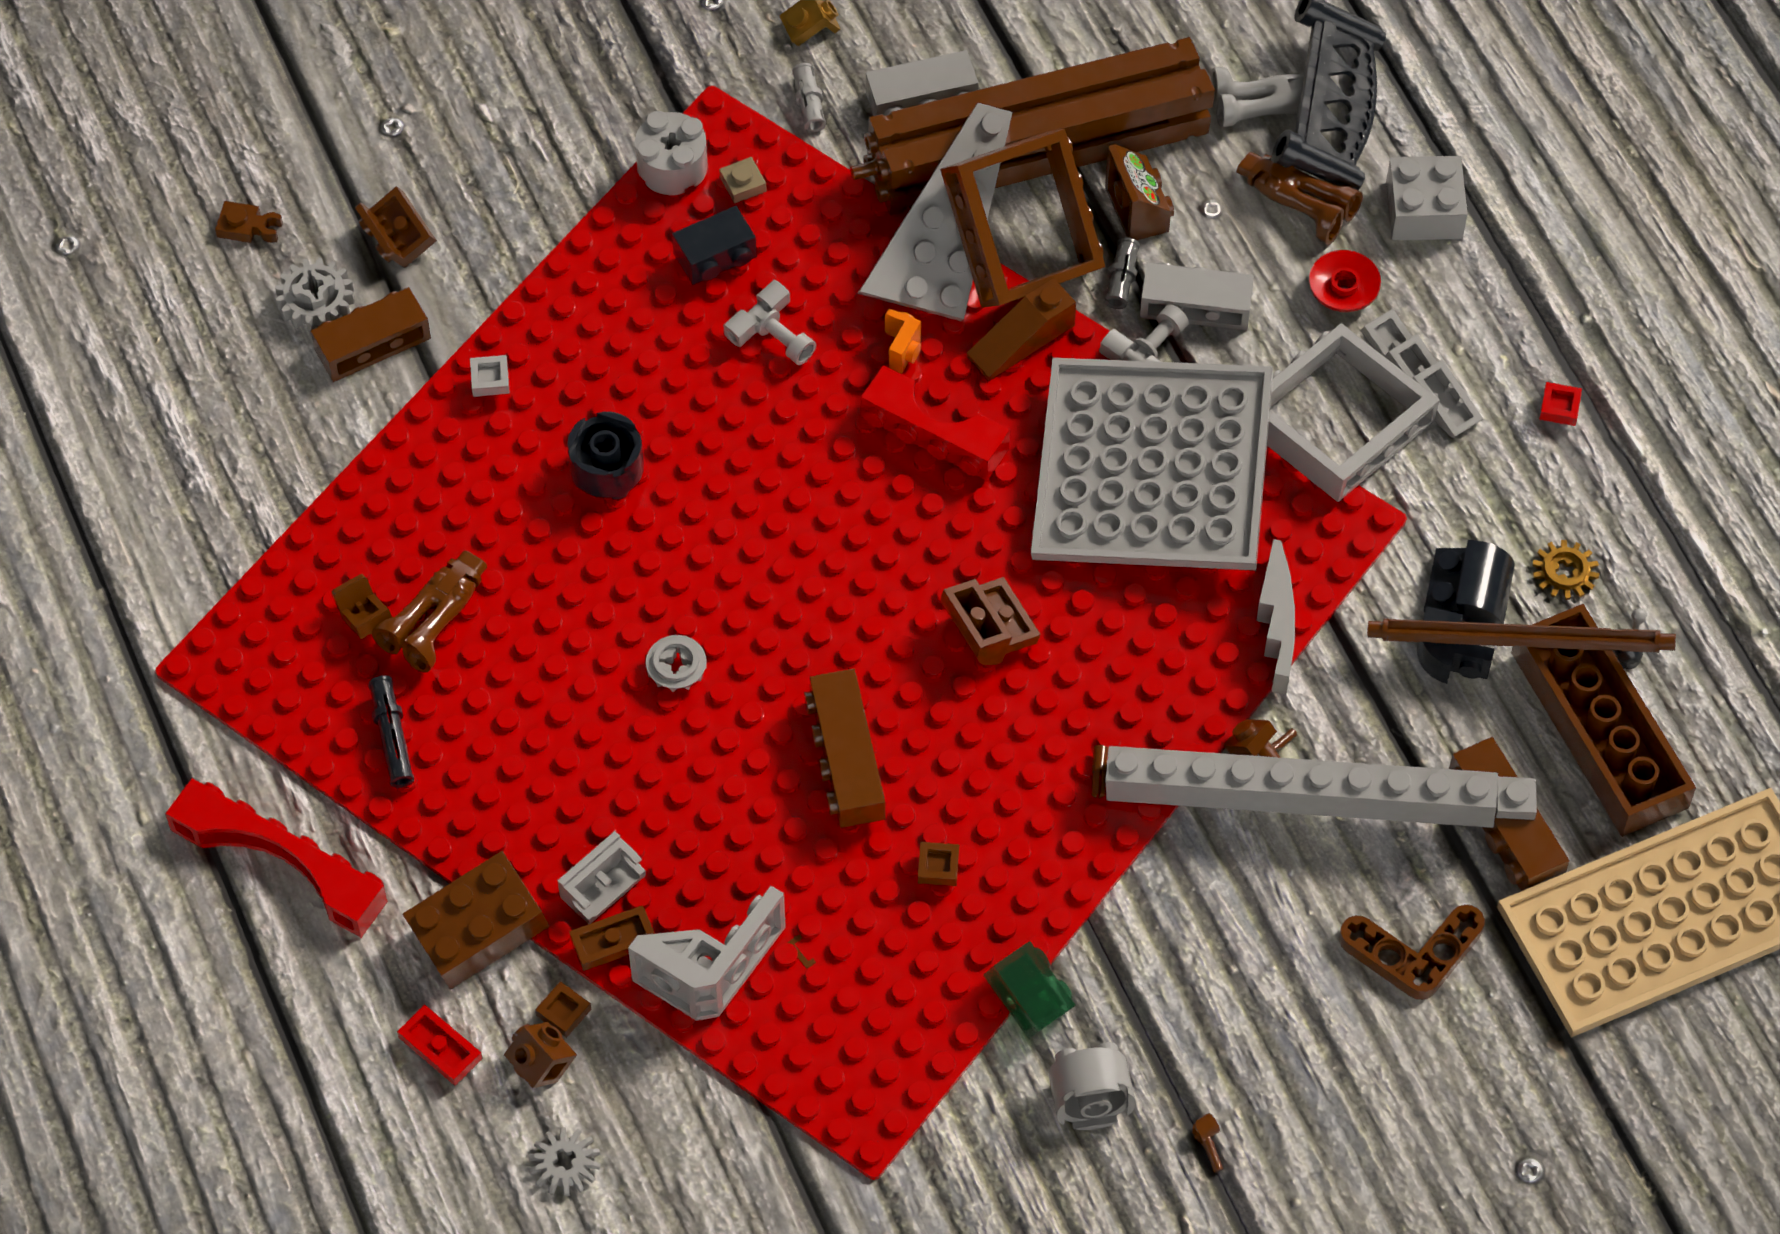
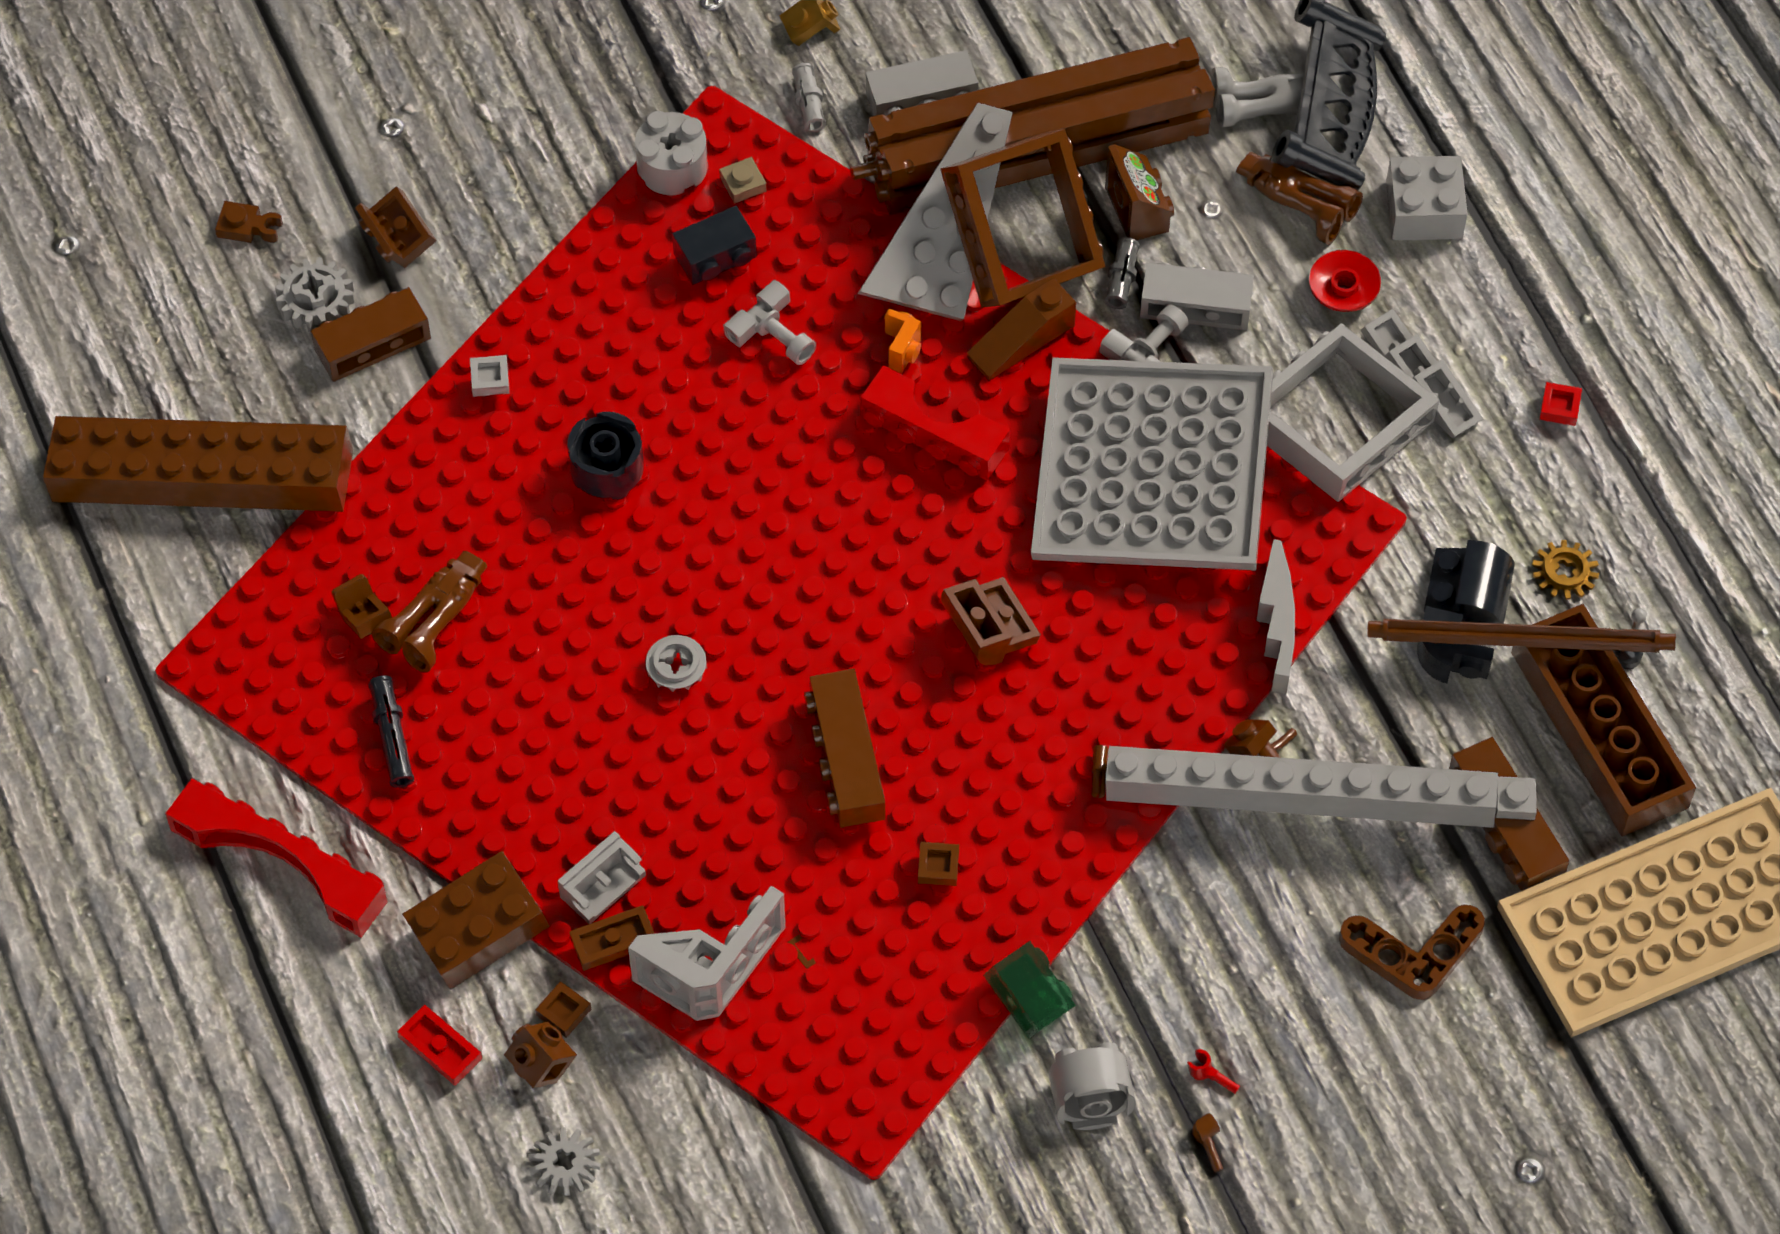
none -> reddish brown brick [43,416,353,512]
none -> red hand [1187,1049,1240,1094]

